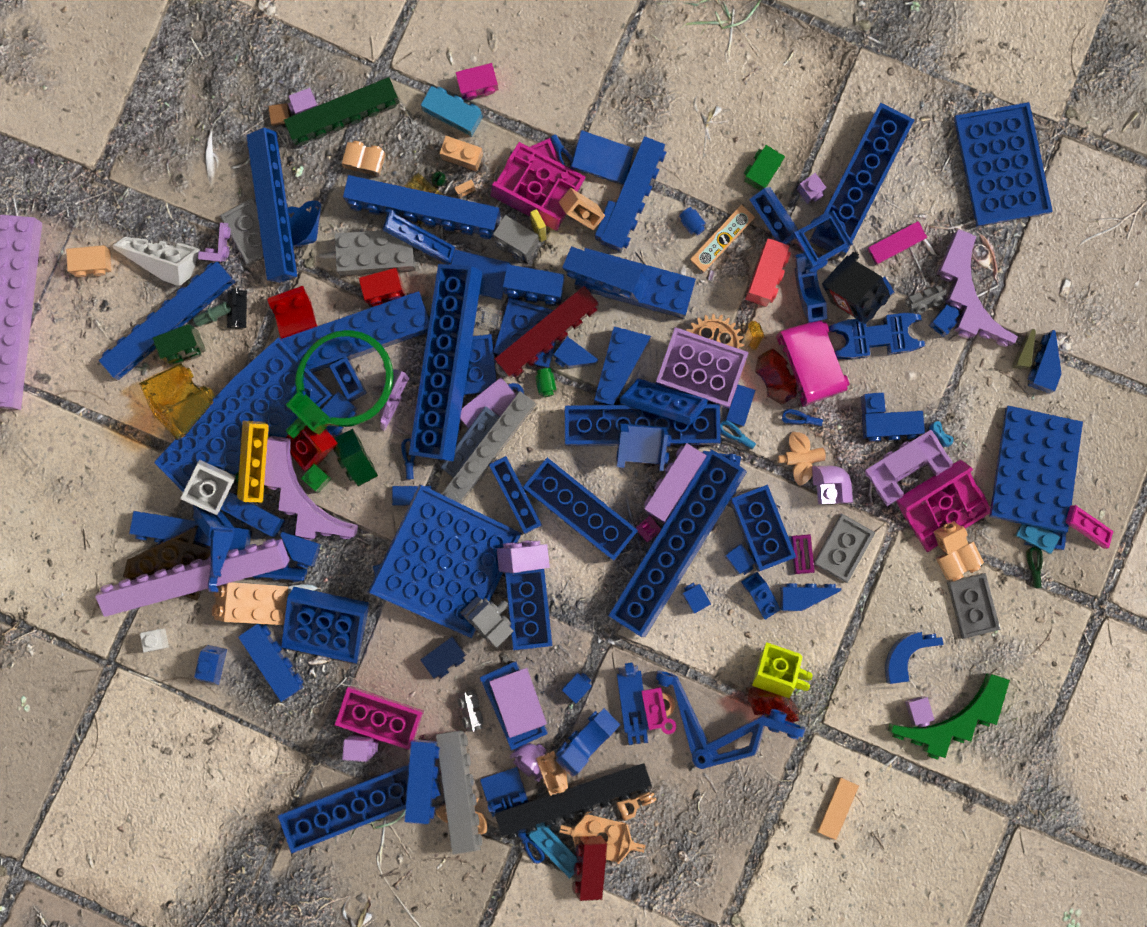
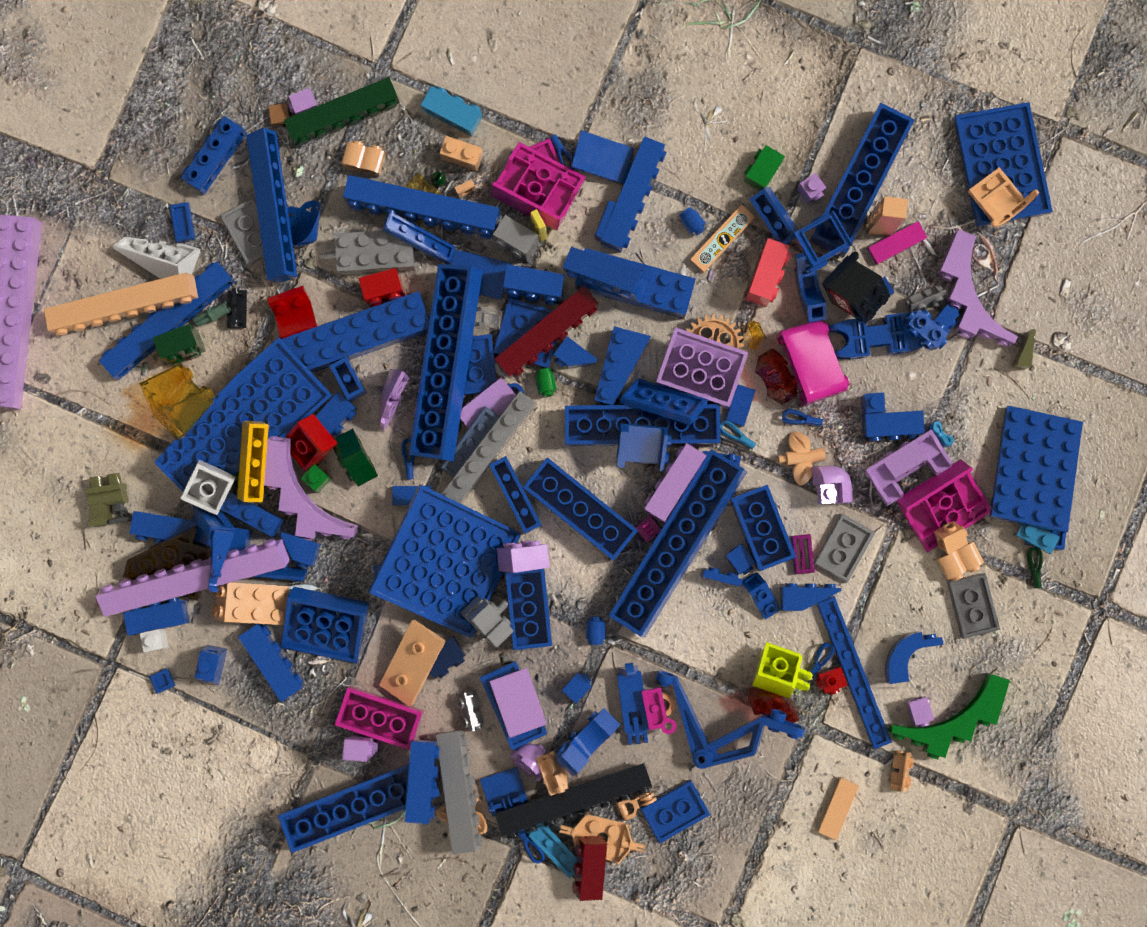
light nougat brick [66,245,112,277] -> none
lavender bracket [198,223,231,262] -> none
green brick [285,330,394,438] -> none
dark pink brick [455,63,499,100] -> none
light nougat brick [559,188,605,230] -> none
blue brick [682,582,711,614] -> none
blue slope [1028,330,1062,394] -> none
dark pink tile [1065,505,1113,549] -> none
none -> light nougat brick [44,272,198,336]
none -> olive hips [86,473,132,527]
none -> blue brick [123,597,190,636]
none -> blue tile [149,668,176,694]
none -> blue tile [169,202,196,243]
none -> blue brick [181,116,247,195]
none -> light nougat plate [379,620,446,707]
none -> blue brick [586,616,606,645]
none -> blue tile [640,779,710,844]
none -> blue plate [702,567,743,587]
none -> blue piece [809,643,834,681]
none -> red brick [815,666,848,695]
none -> blue tile [816,596,892,749]
none -> brick [865,196,908,236]
none -> light nougat hinge [890,750,914,792]
none -> blue brick [902,309,948,351]
none -> light nougat piece [968,167,1039,228]

